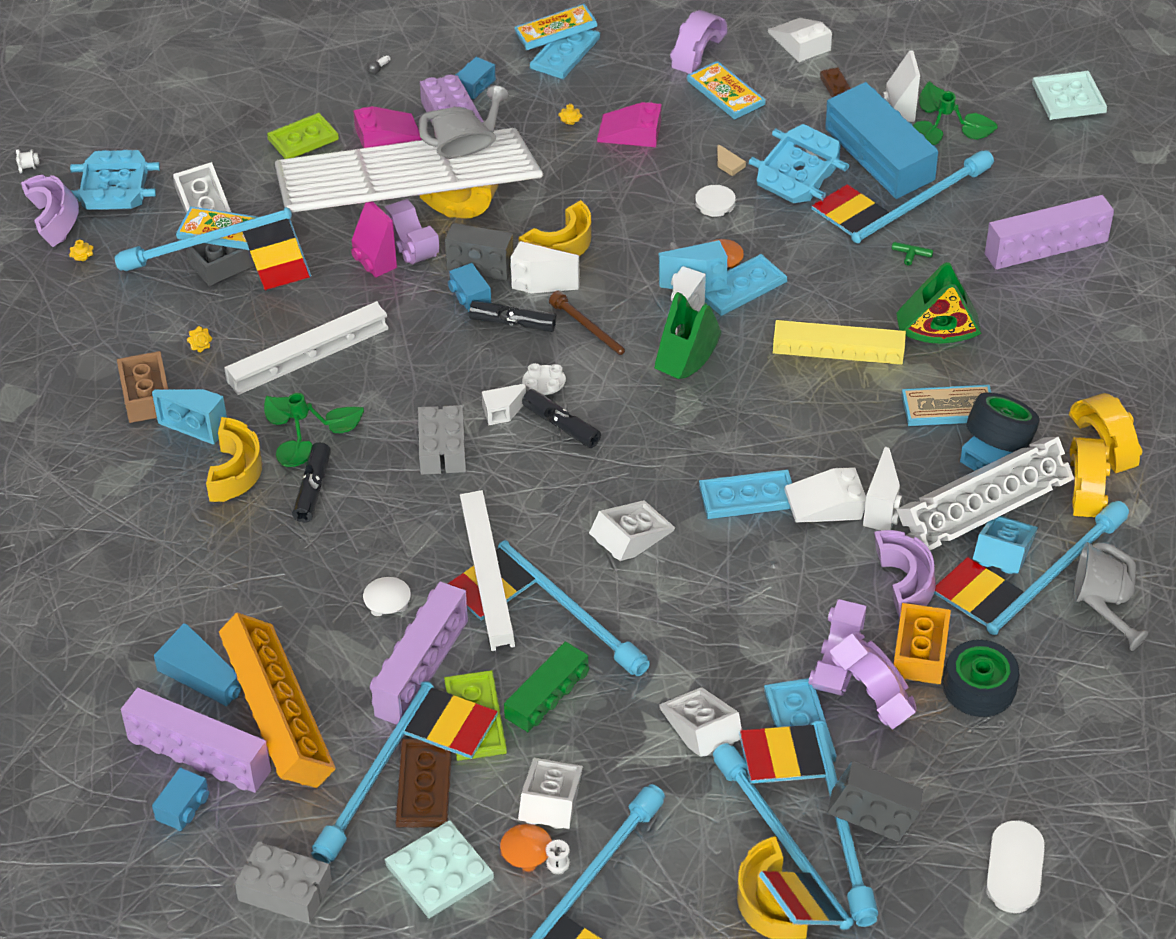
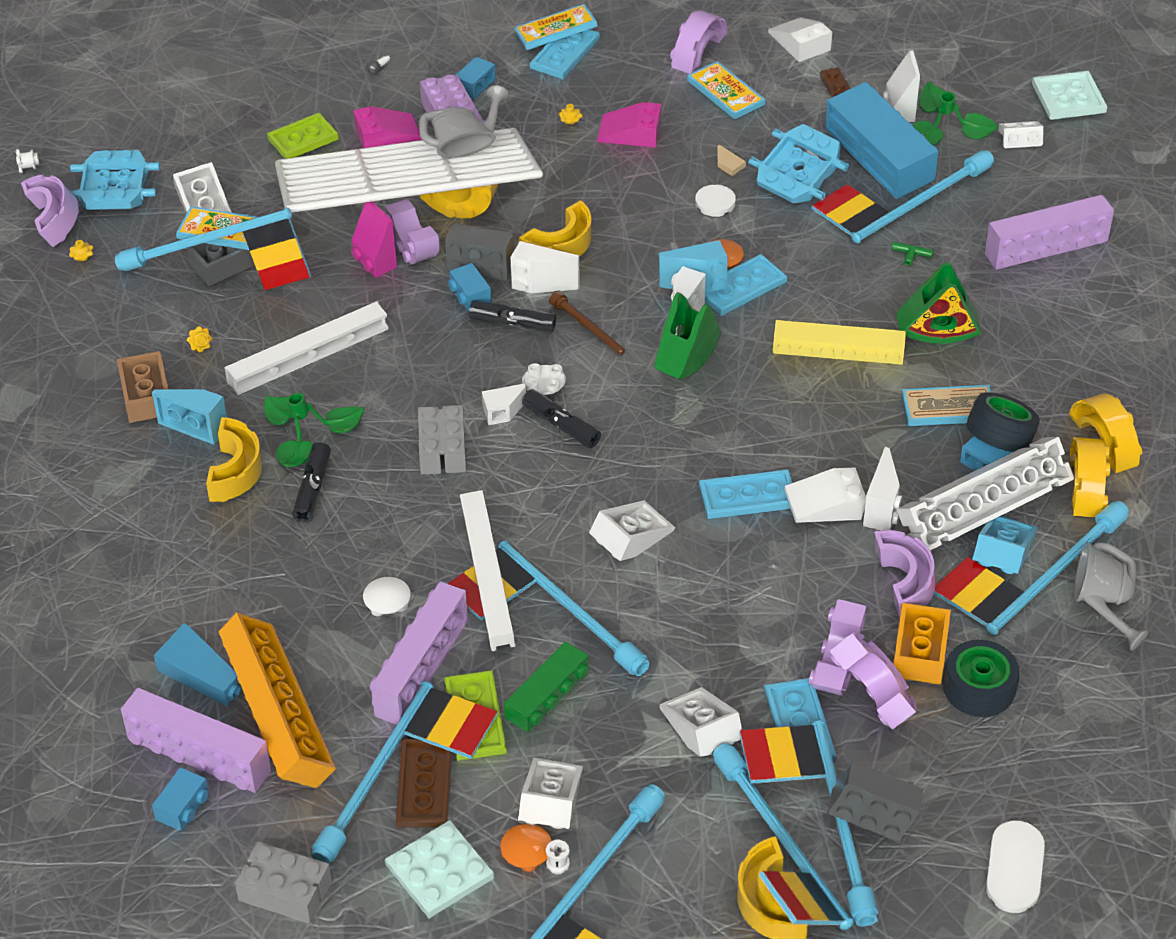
none -> white bracket [998,121,1043,148]

